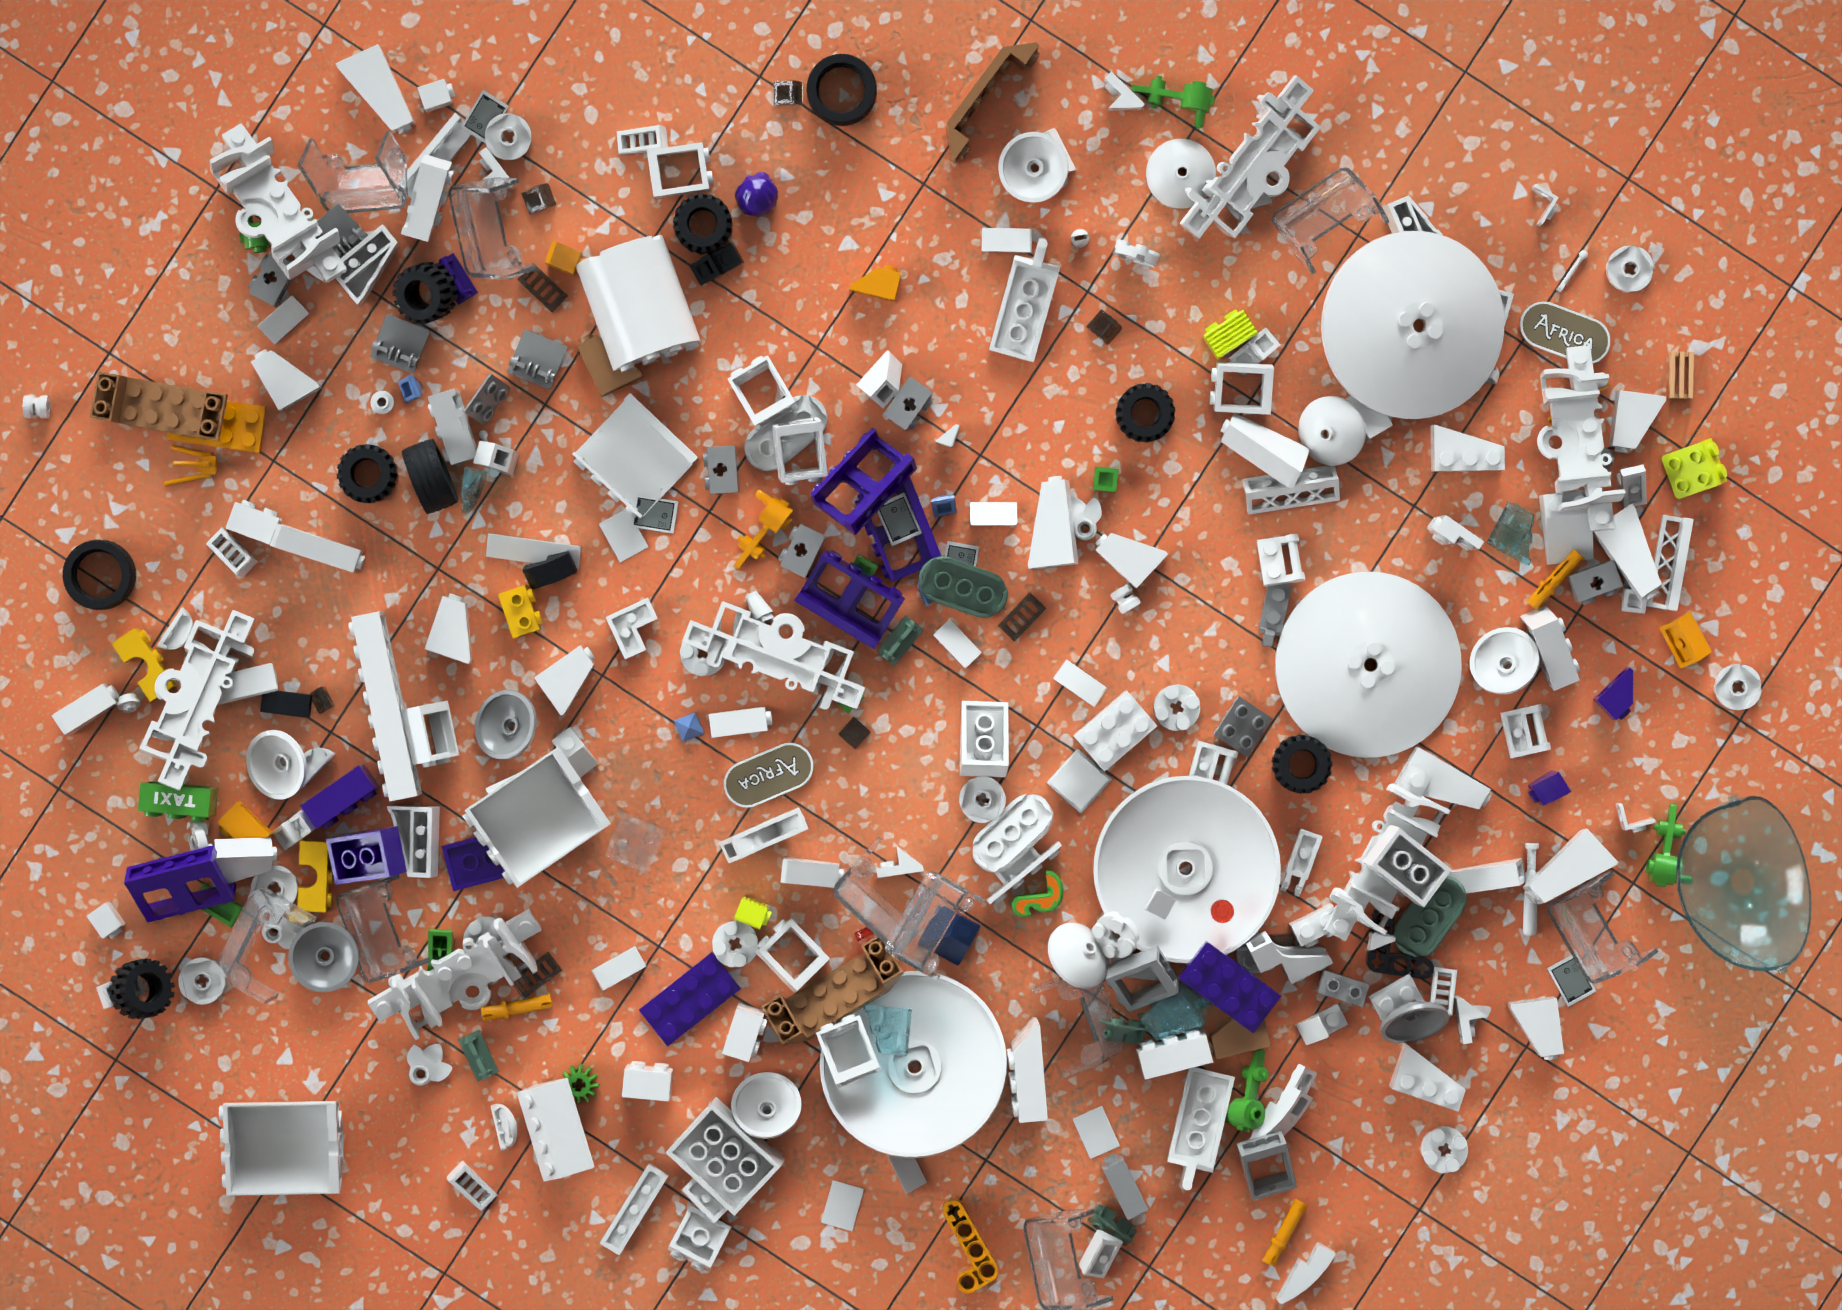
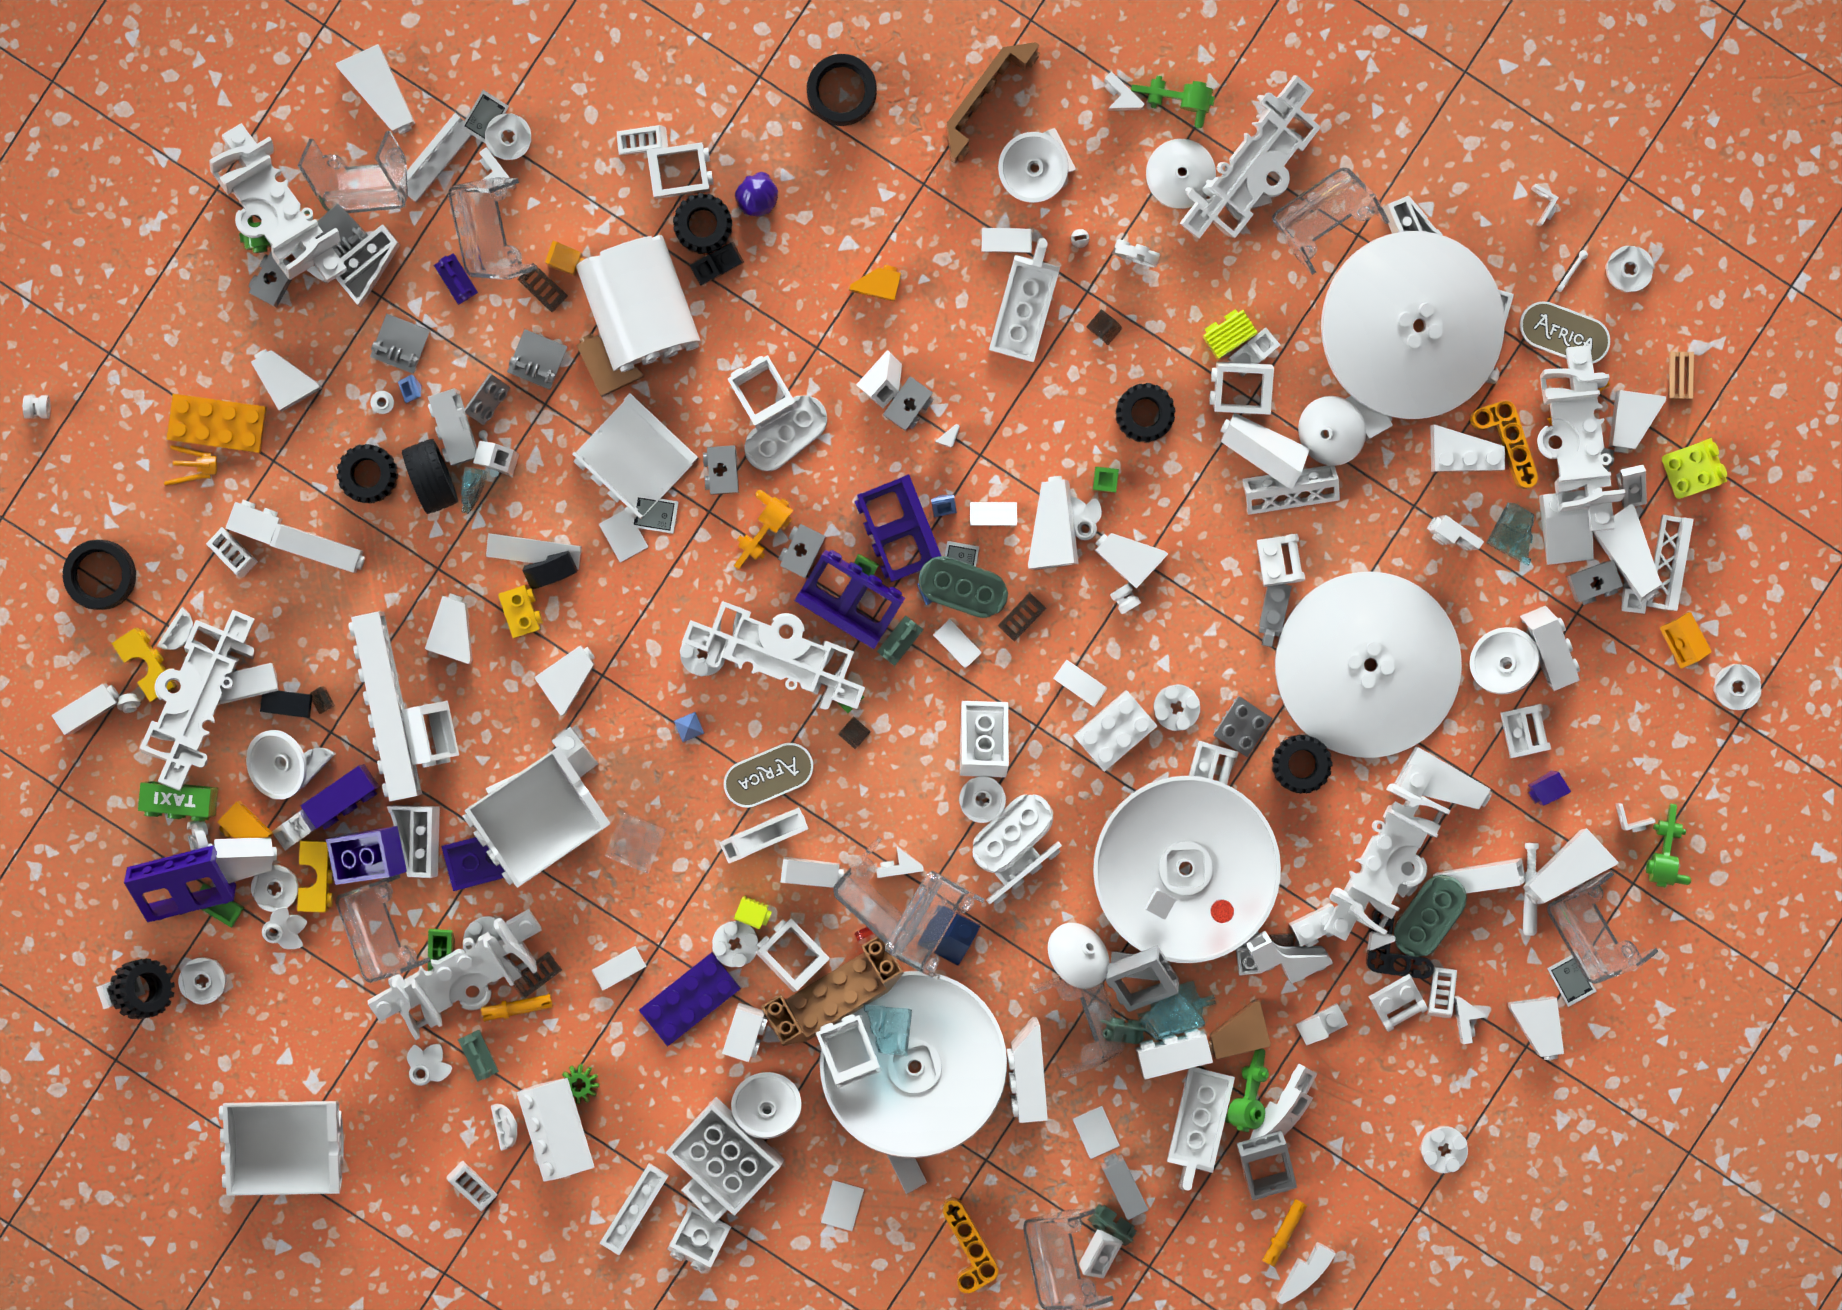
white brick [87,901,126,939] -> none
medium nougat slope [90,371,228,441] -> none
clear windscreen [219,887,317,1004] -> none
white slope [257,295,310,345] -> none
light grey dish [288,922,359,992] -> none
black tyre [393,262,458,324] -> none
white wedge [401,154,454,242] -> none
white brick [417,79,456,113] -> none
light grey dish [475,690,537,760] -> none
clear smoke slope [521,183,556,215] -> none
white plate [606,598,658,659] -> none
white brick [622,1061,674,1101] -> none
white window [709,706,773,738] -> none
white cone [745,591,774,624] -> none
white window [772,417,828,485] -> none
clear smoke slope [774,80,803,106] -> none
dark purple window [810,428,917,535] -> none
light grey sticker [878,493,922,546] -> none
bright green animal [1011,869,1063,917] -> none
white piece [1047,748,1112,813] -> none
white plate [1092,912,1139,958] -> none
dark purple plate [1178,941,1281,1033] -> none
white hinge [1280,828,1323,897] -> none
light grey brick [1315,969,1370,1007] -> none
white brick [1363,825,1452,907] -> none
light grey dish [1380,1001,1449,1043] -> none
white wedge [1389,1043,1466,1112] -> none
light orange pin [1526,548,1585,610] -> none
dark purple slope [1593,667,1633,720] -> none
clear light blue windscreen [1676,795,1811,974] -> none
none -> light orange beam [1470,400,1538,489]

